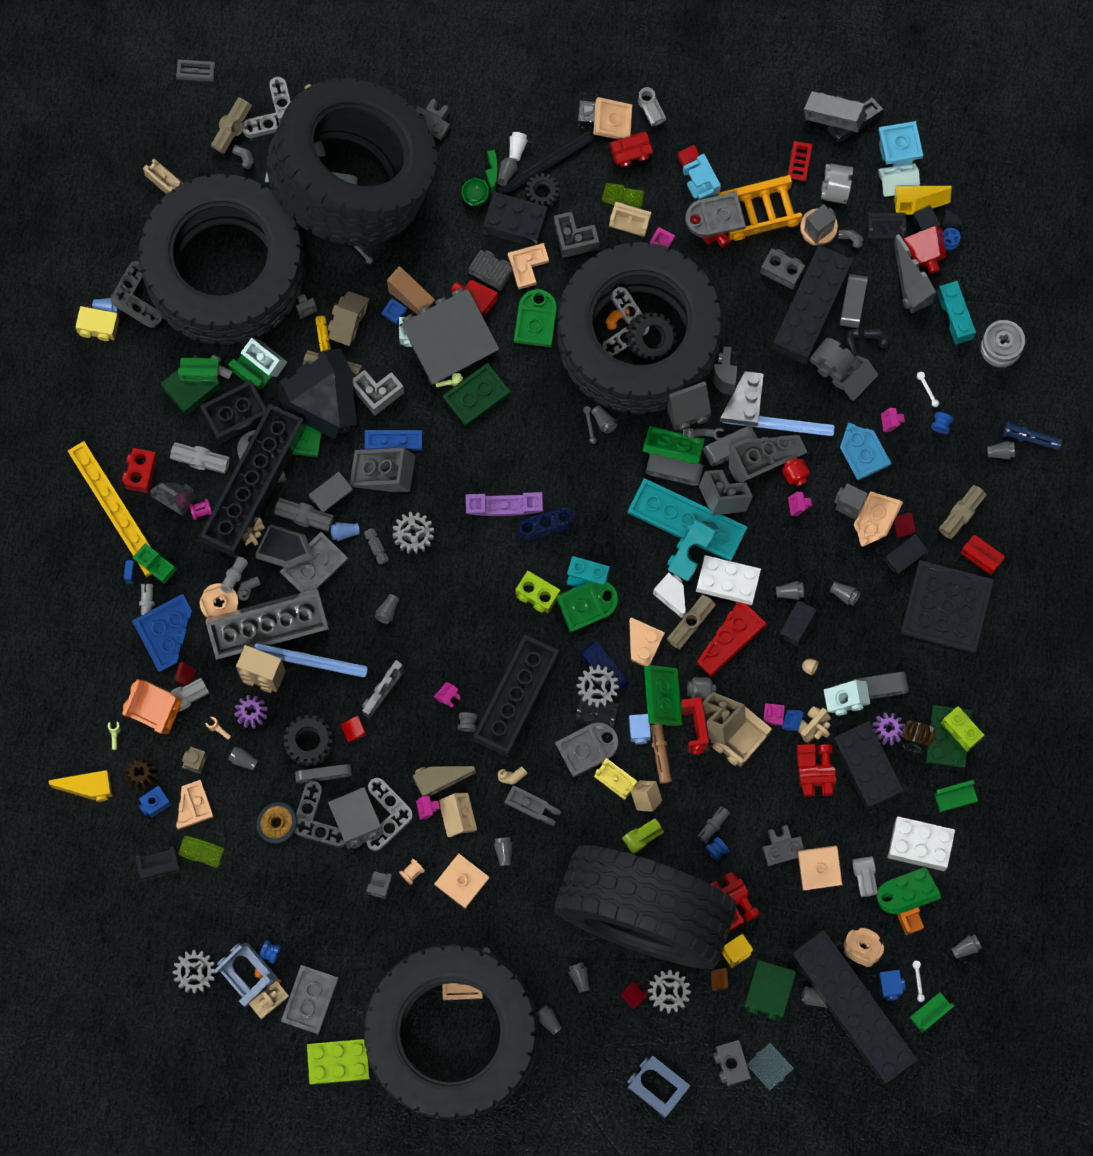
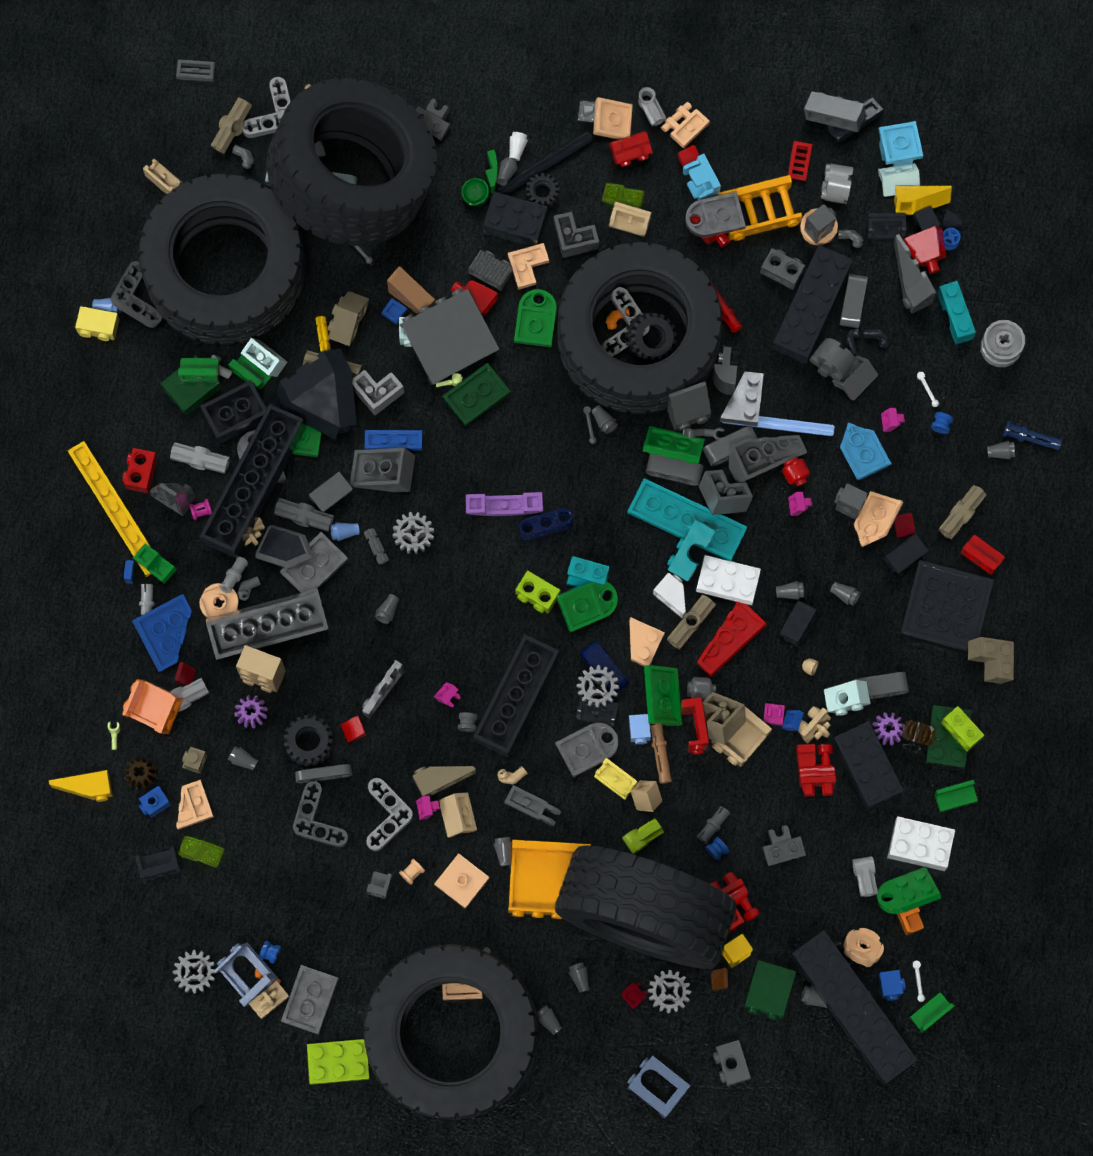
light nougat hand [206,717,231,739] -> none
light blue axle [254,644,367,677] -> none
wheel [257,802,297,844] -> none
dark grey tile [296,294,317,319] -> none
dark grey panel [328,787,383,849] -> none
dark pink tile [649,227,675,249] -> none
clear light blue piece [747,1043,794,1091] -> none
light nougat plate [798,845,842,890] -> none
dark grey cone [952,934,982,959] -> none
none -> light orange panel [508,840,591,919]
none -> light nougat plate [661,102,710,148]
none -> red pin [711,281,742,333]
none -> dark tan brick [968,637,1014,684]

